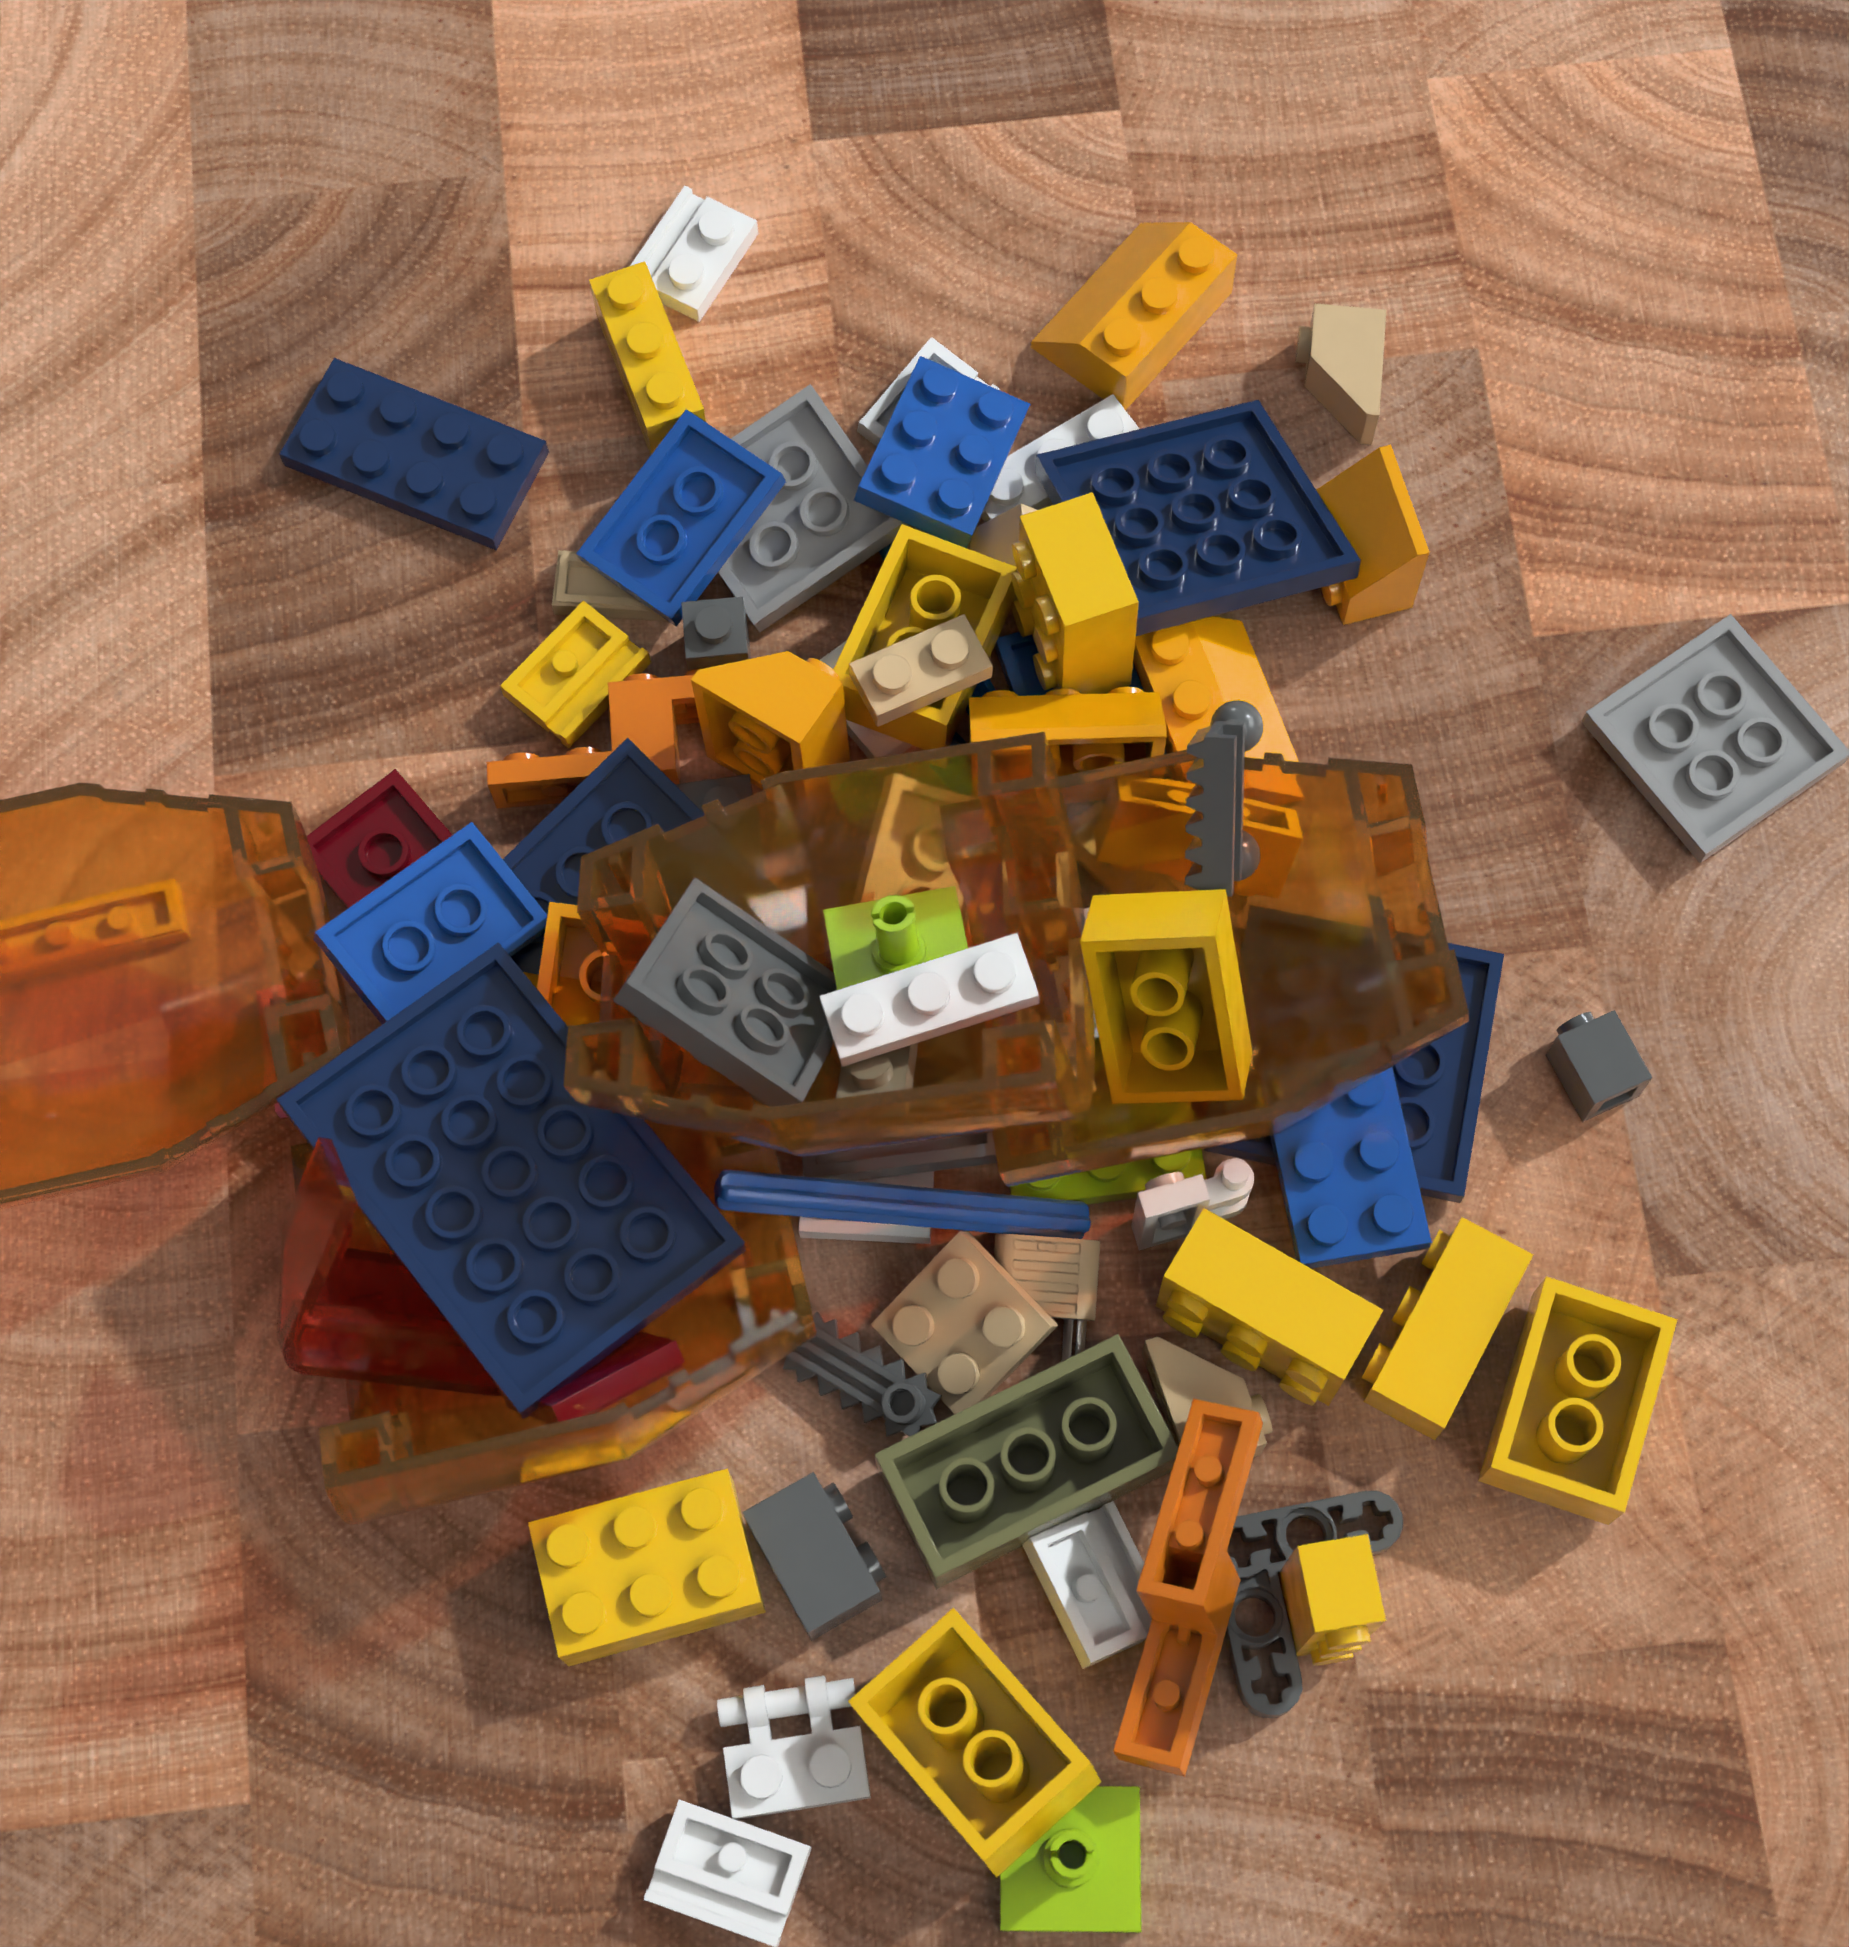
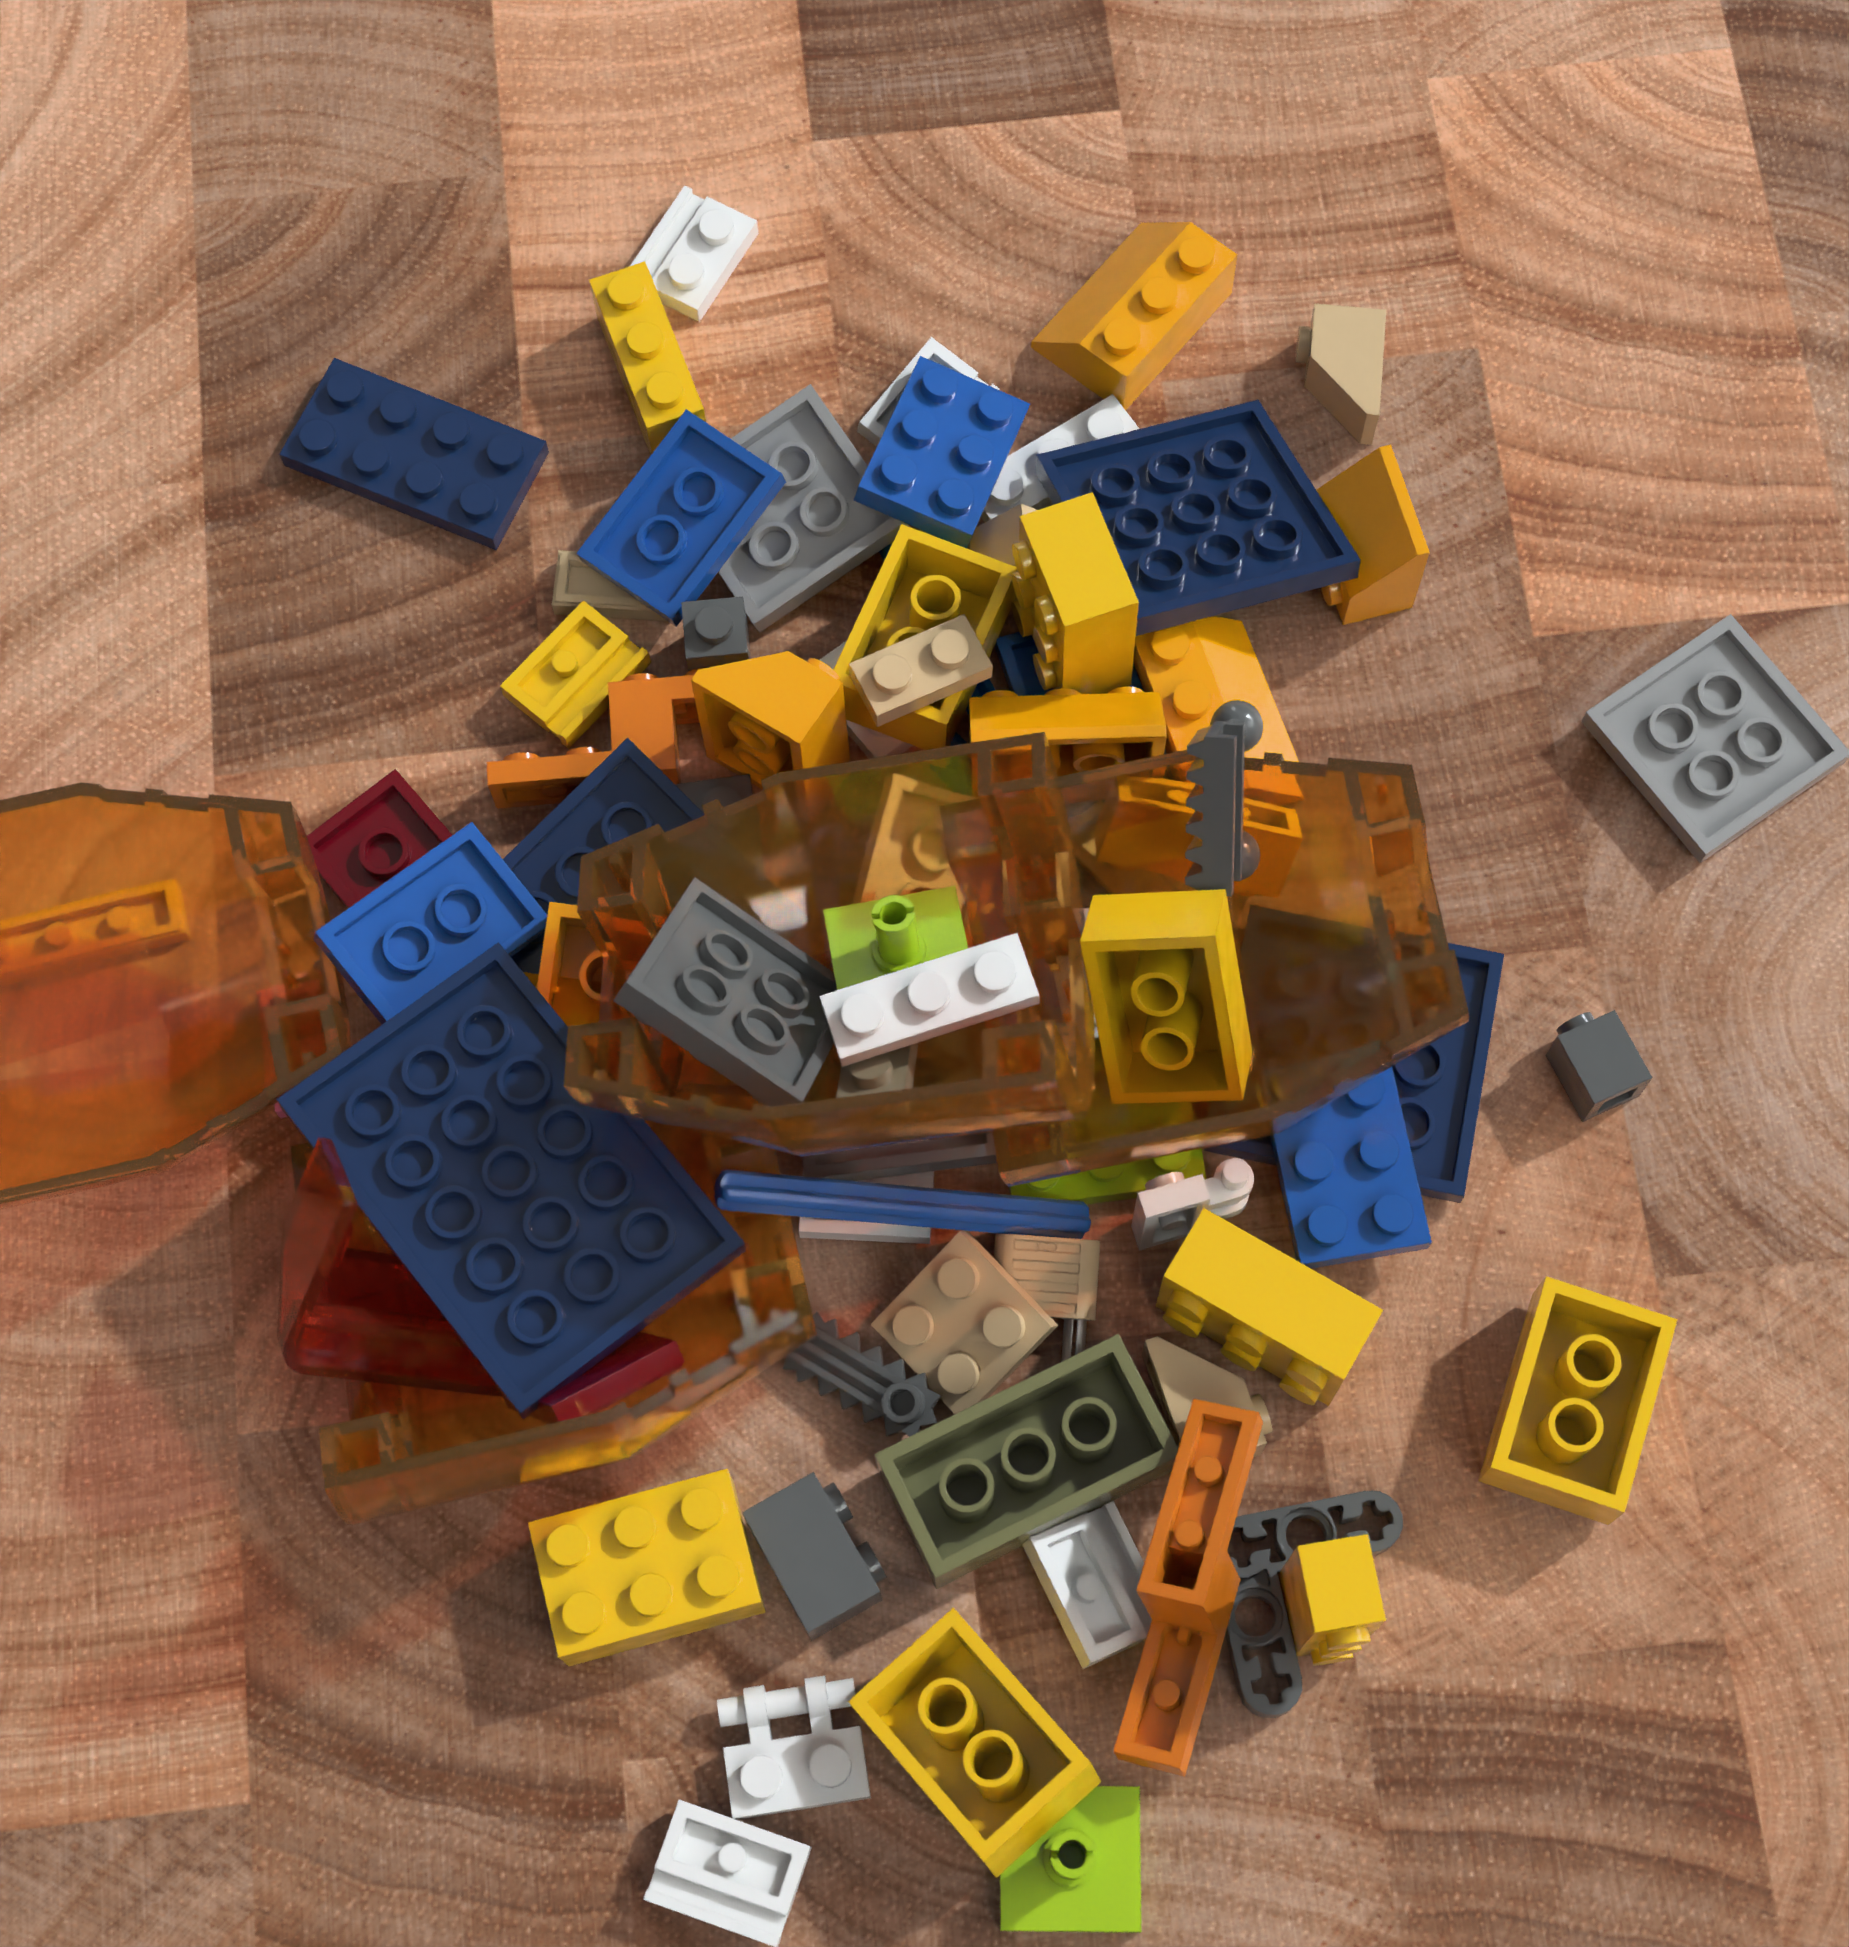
yellow brick [1361,1217,1533,1440] -> none

